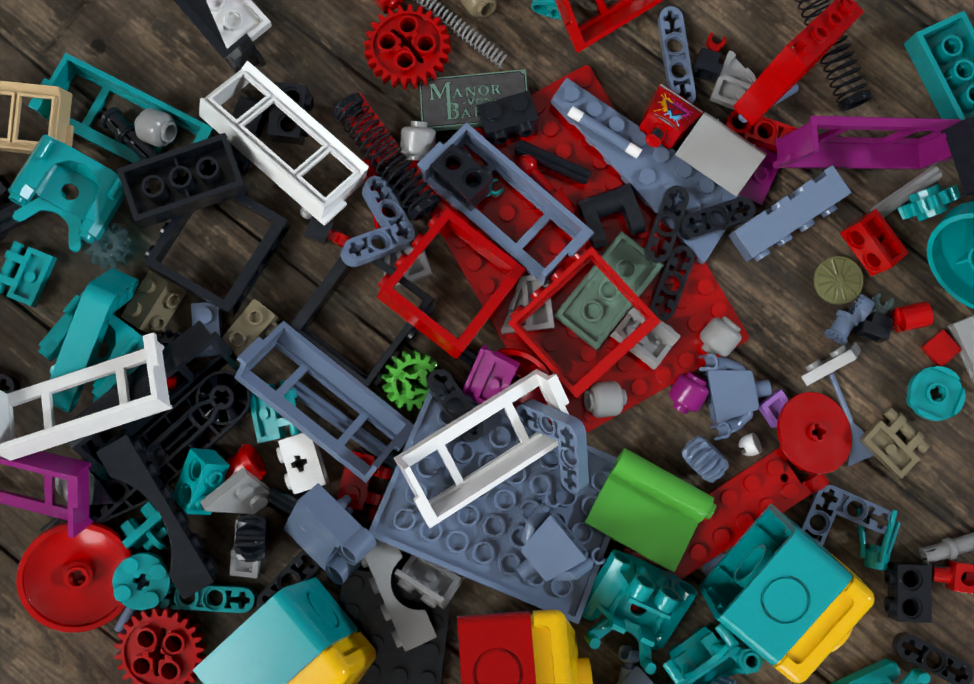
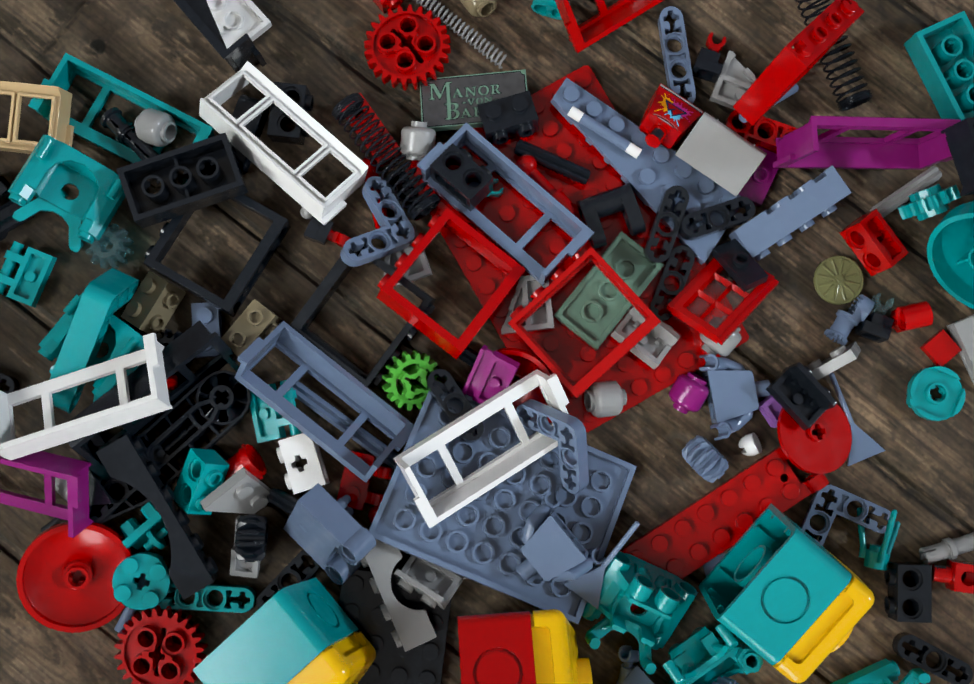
bright green door [584,448,716,573] -> none
dark tan plate [858,406,930,479] -> none
none -> sand blue piece [563,521,640,609]
none -> red piece [666,258,779,345]
none -> black plate [712,239,769,292]
none -> black bracket [766,362,837,430]

